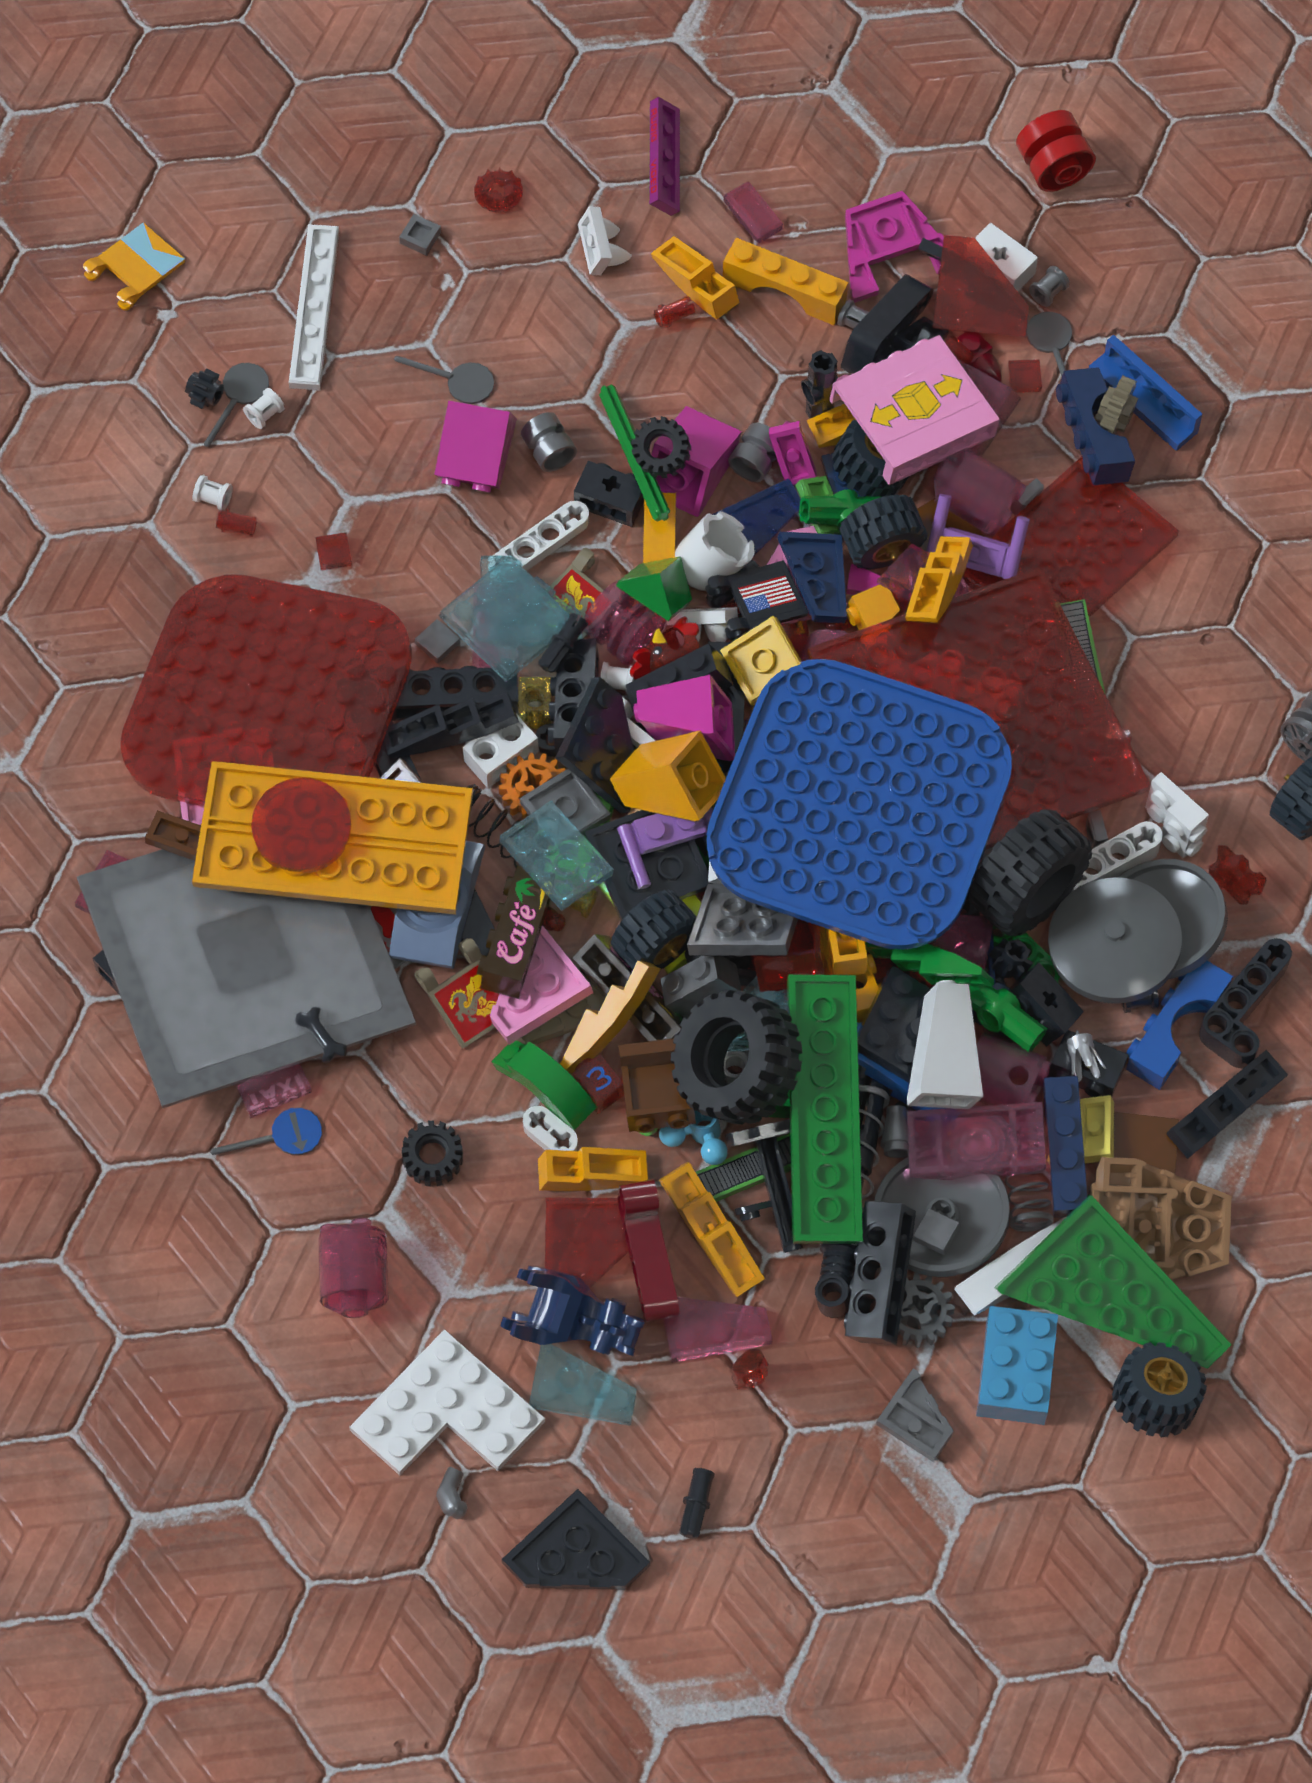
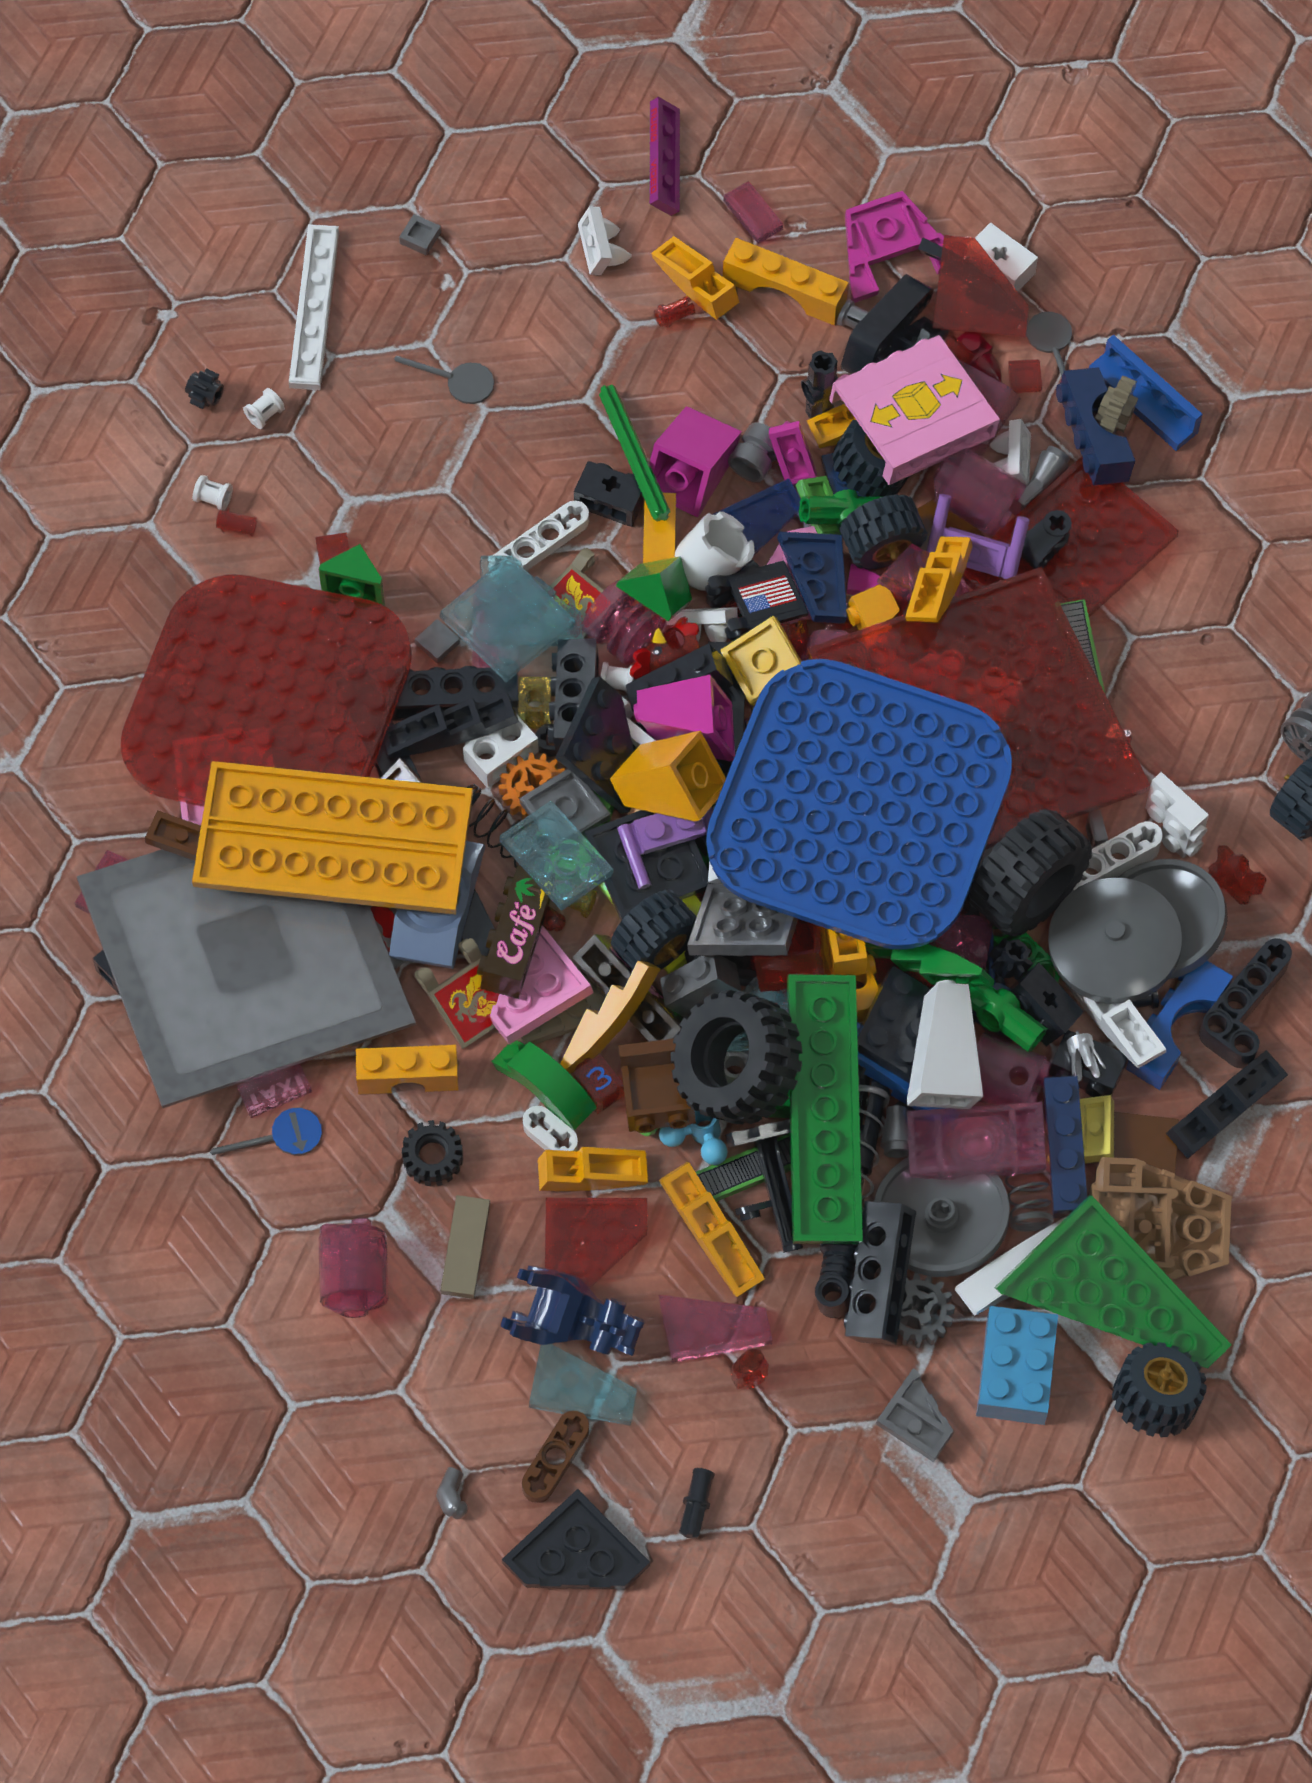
light orange flag [83,222,185,311] -> none
dark grey piece [204,363,269,447] -> none
clear red tile [251,778,351,874] -> none
black piece [295,1007,347,1063] -> none
white plate [349,1329,545,1475] -> none
dark pink slope [434,401,517,493] -> none
clear red gear [474,167,523,212] -> none
flat silver wheel [521,412,577,472] -> none
black axle [538,613,588,673] -> none
dark red beam [617,1179,680,1322] -> none
black tyre [631,416,691,478] -> none
flat silver tile [913,1209,960,1255] -> none
red wheel [1016,110,1096,192] -> none
flat silver bush [1029,266,1070,307] -> none
none -> green slope [318,544,385,614]
none -> light orange arch [356,1045,459,1095]
none -> dark tan tile [440,1195,490,1299]
none -> reddish brown beam [522,1411,589,1503]
none -> white tile [983,419,1031,490]
none -> black piece [1021,510,1072,571]
none -> flat silver cone [1028,446,1070,494]
none -> white slope [1066,984,1166,1068]

